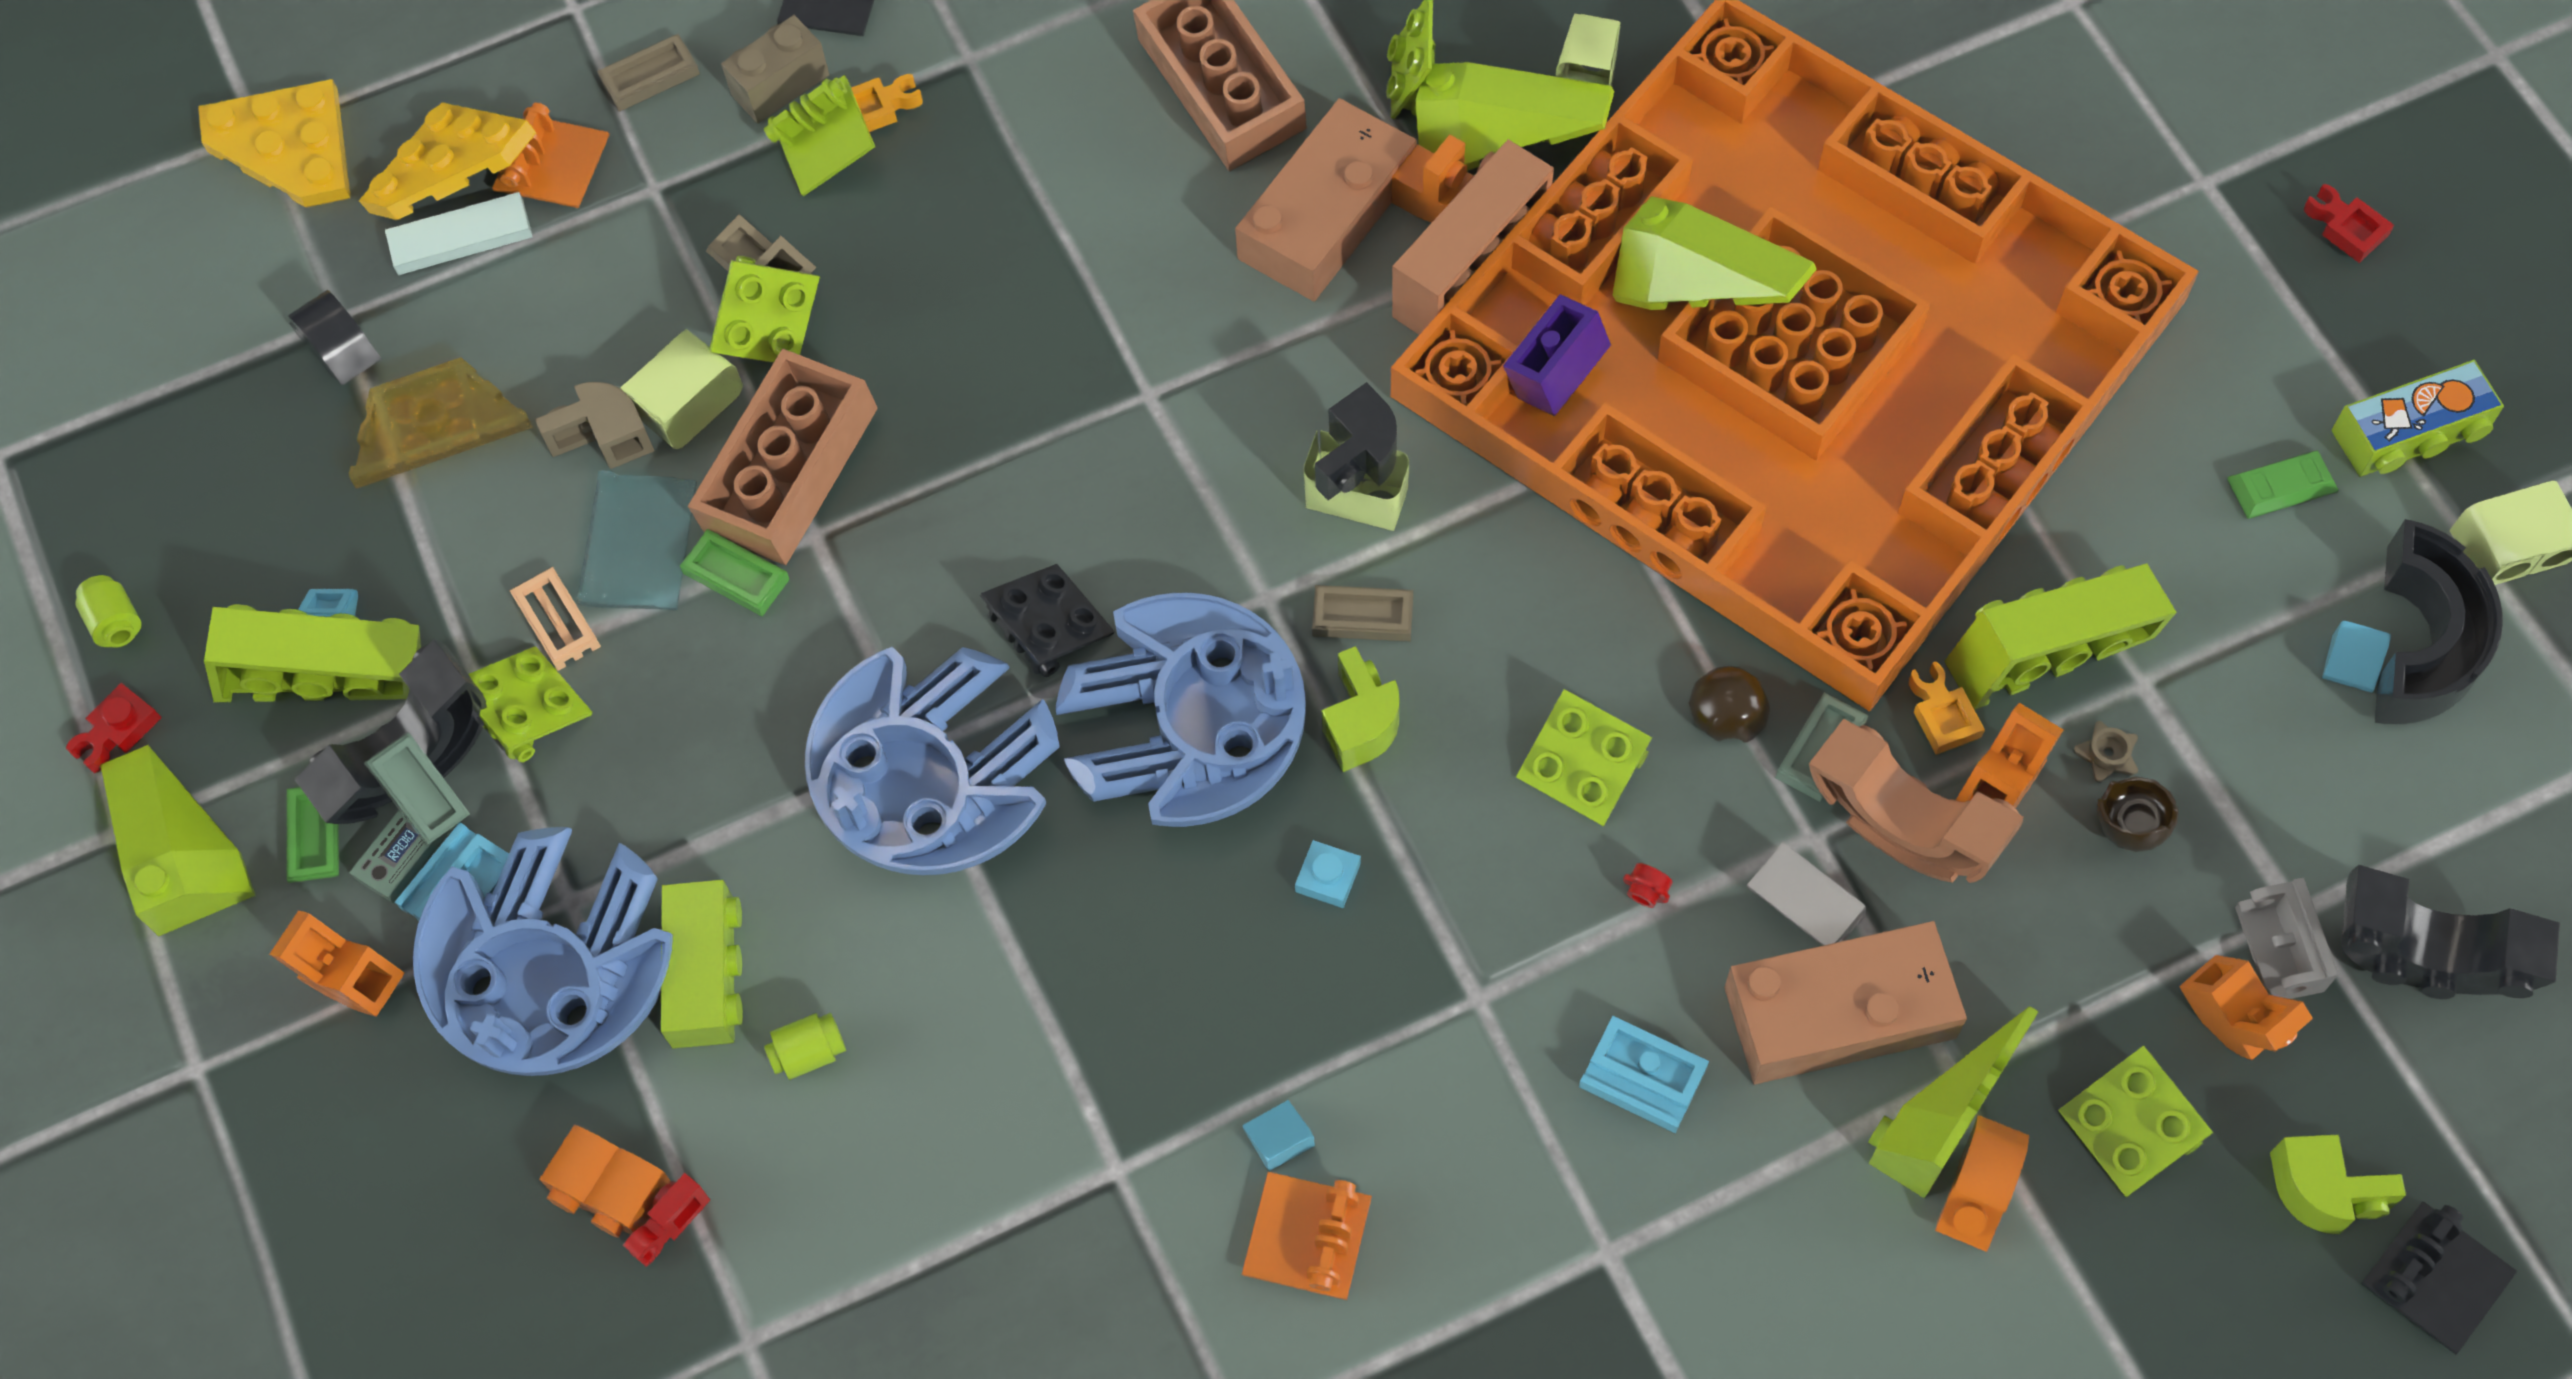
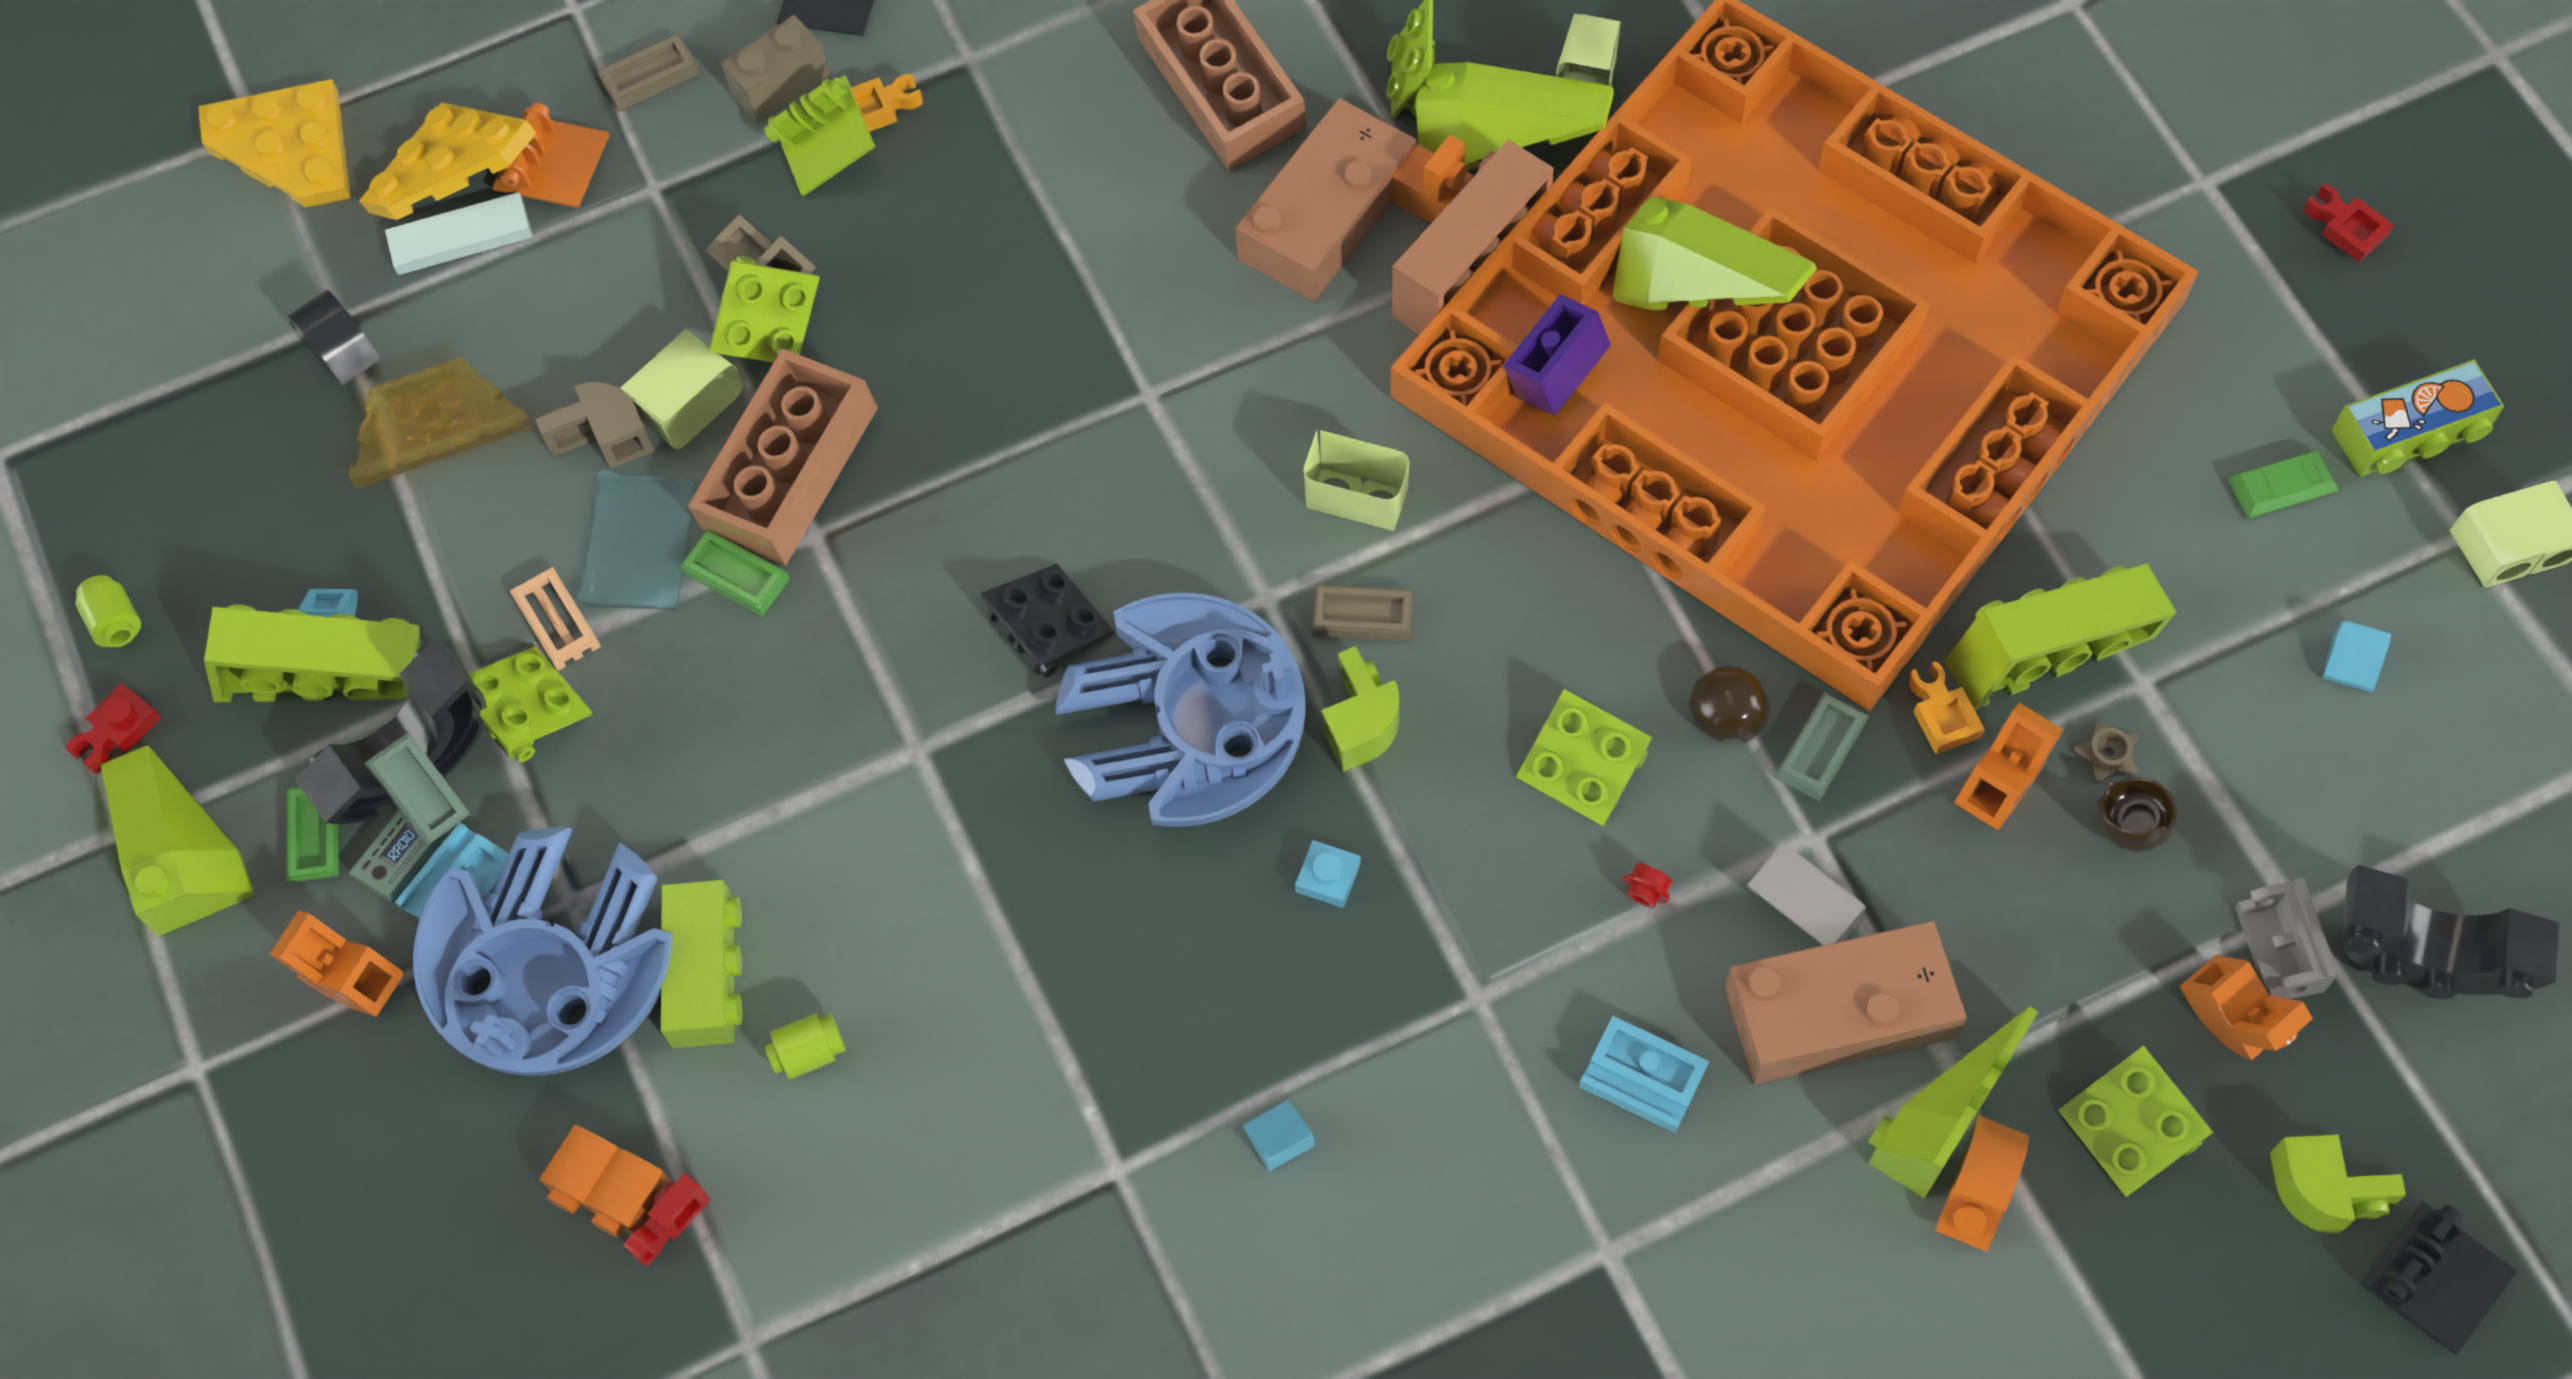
medium blue piece [805,647,1060,875] -> none
orange hinge [1242,1172,1372,1300] -> none
black brick [1315,382,1397,501] -> none
nougat brick [1809,719,2024,883] -> none
black brick [2375,519,2503,724] -> none

